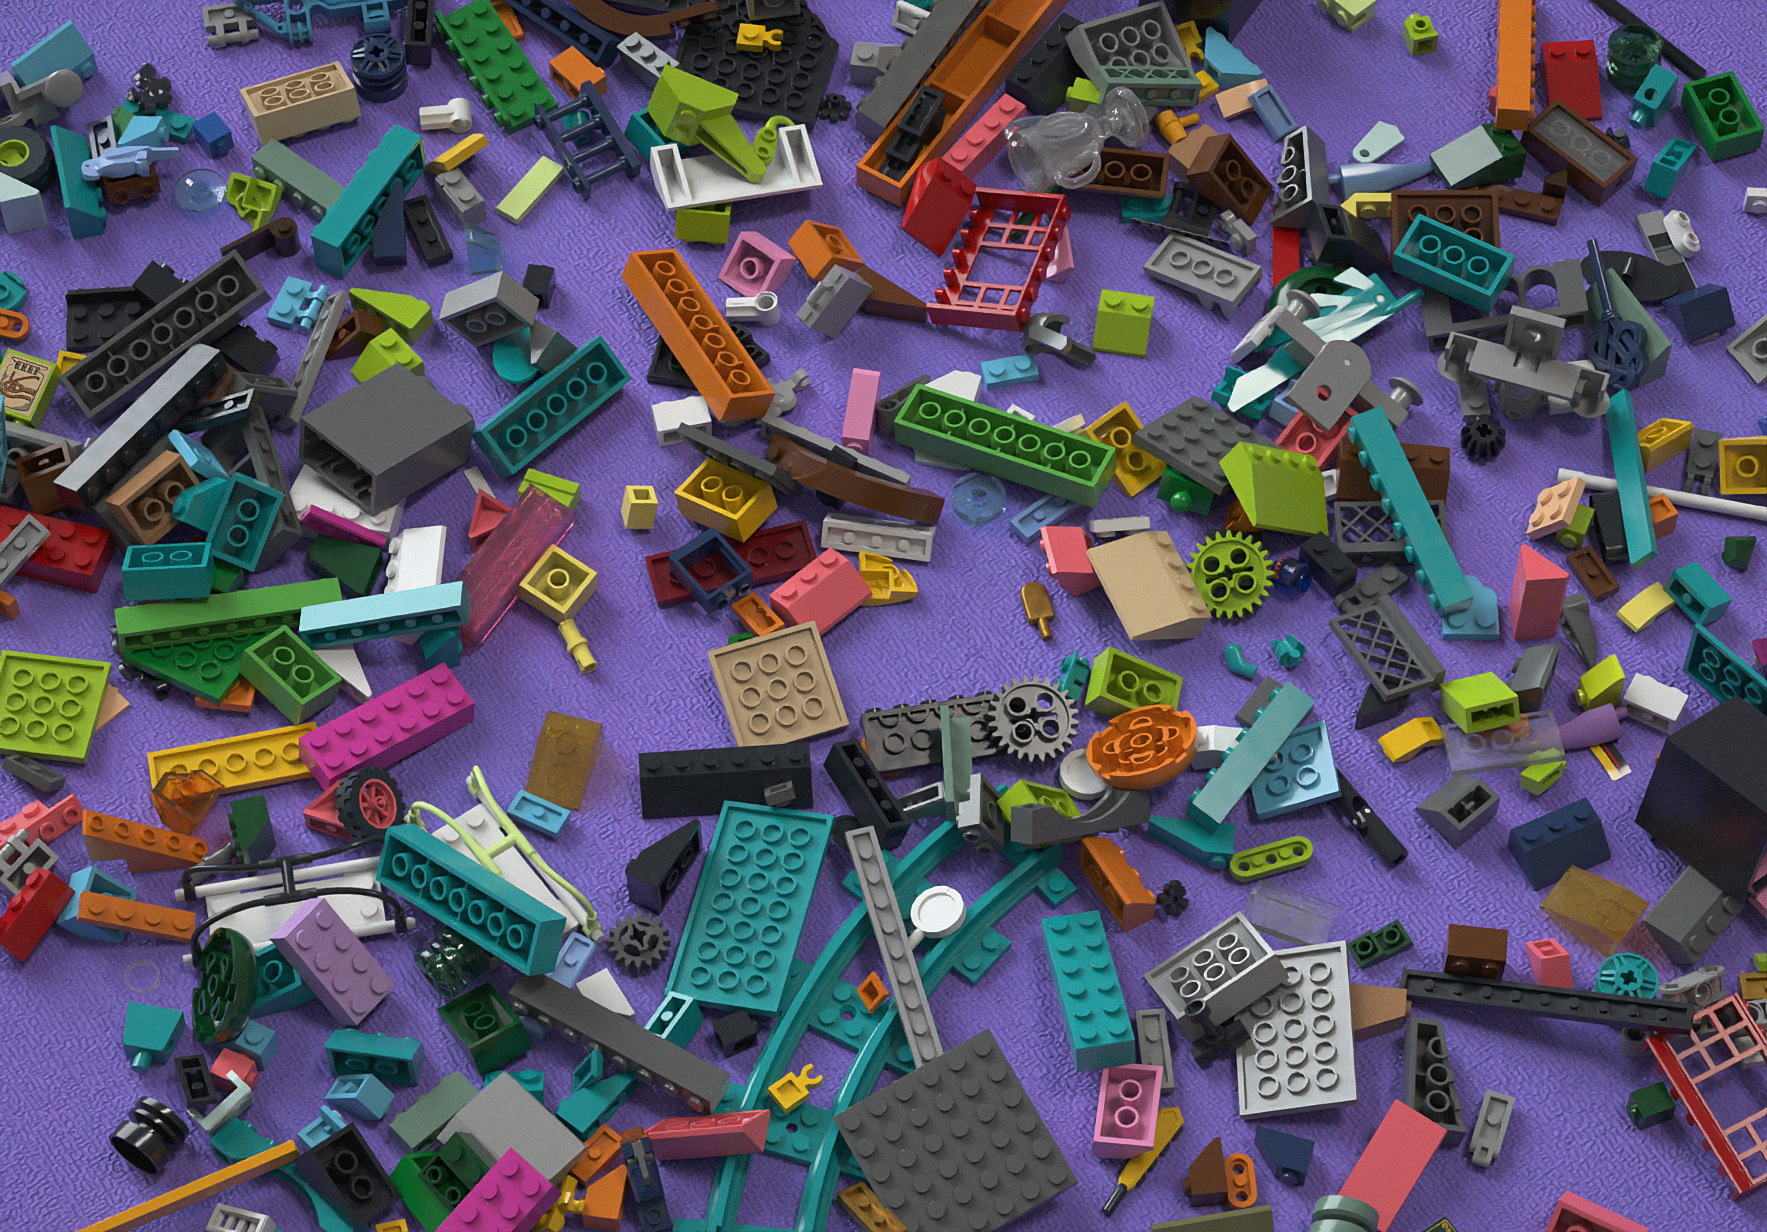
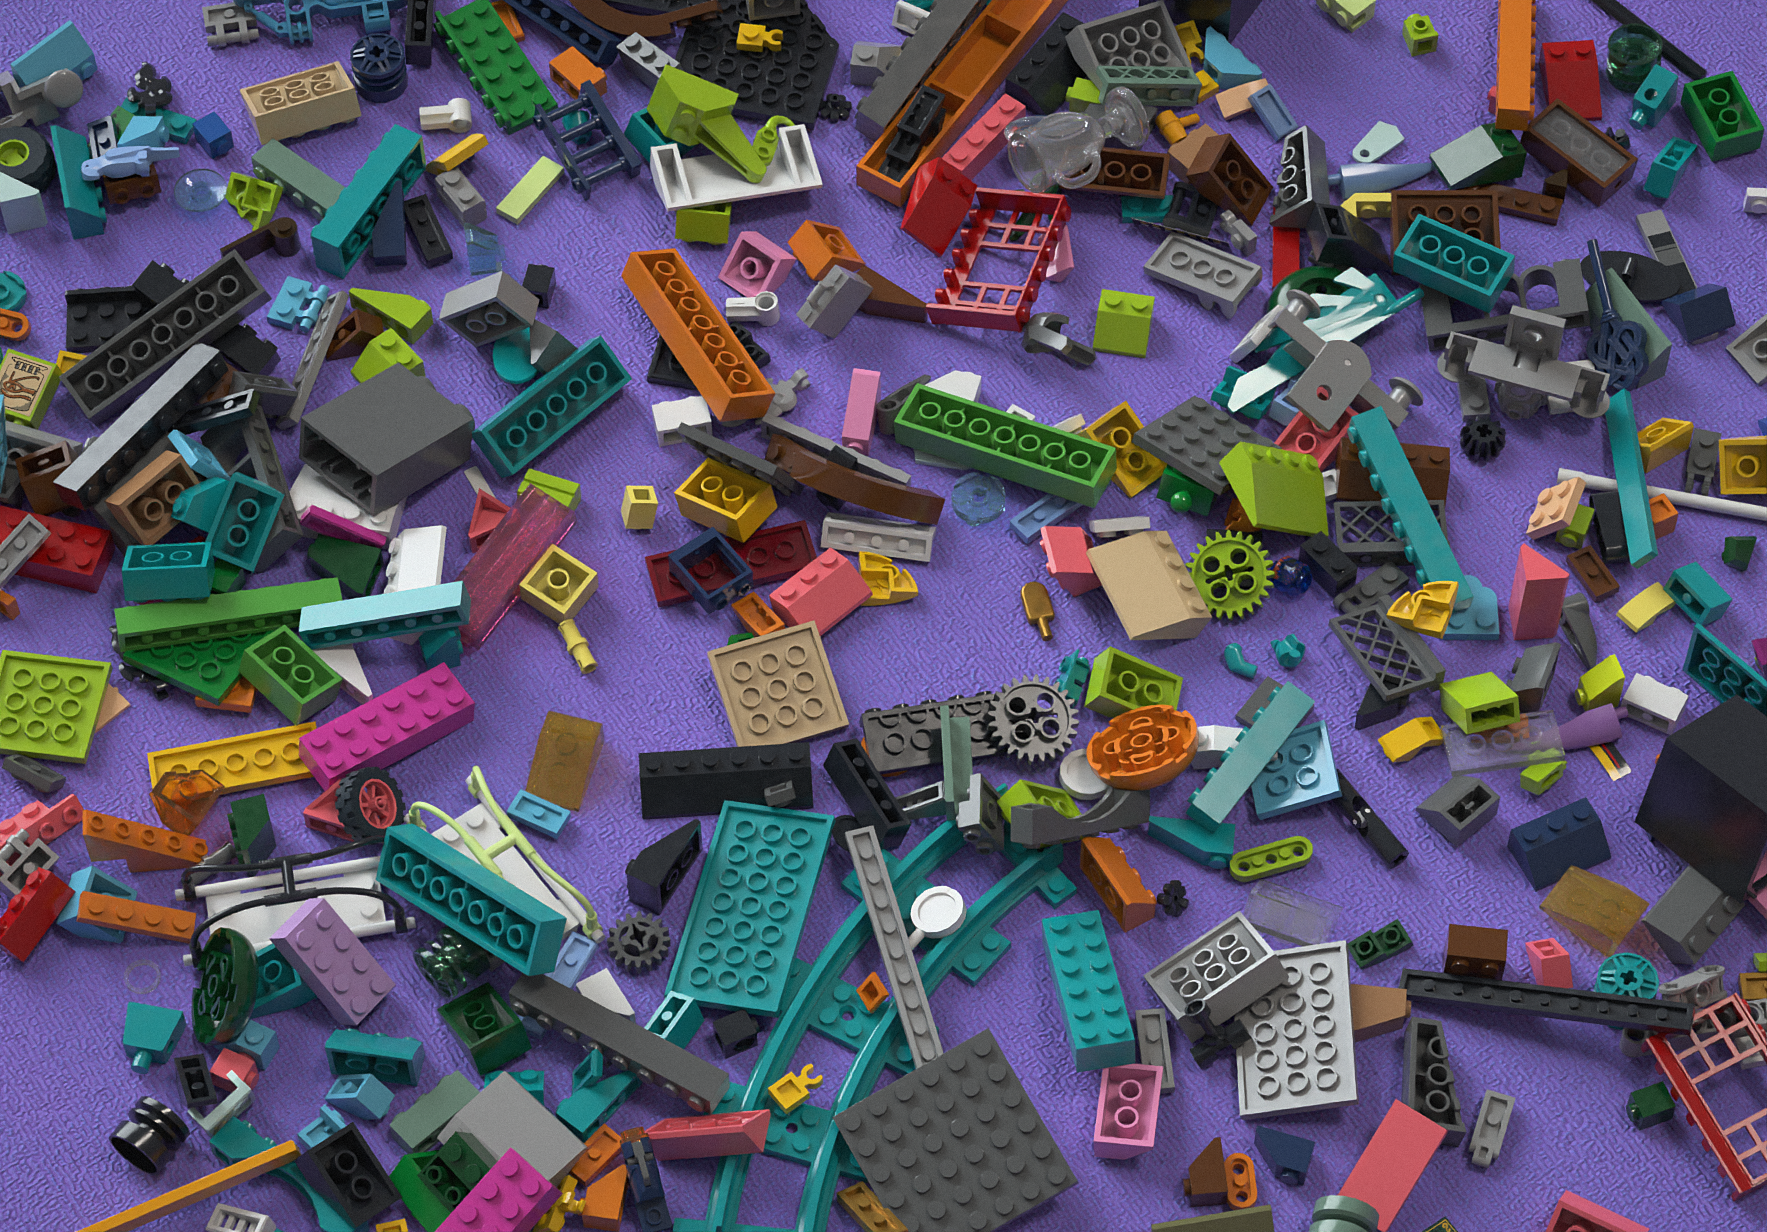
medium azure plate [980,353,1039,390] -> none
yellow sword [1101,1107,1184,1216] -> none
white plate [1663,210,1700,258] -> none
none -> yellow brick [1386,581,1459,639]

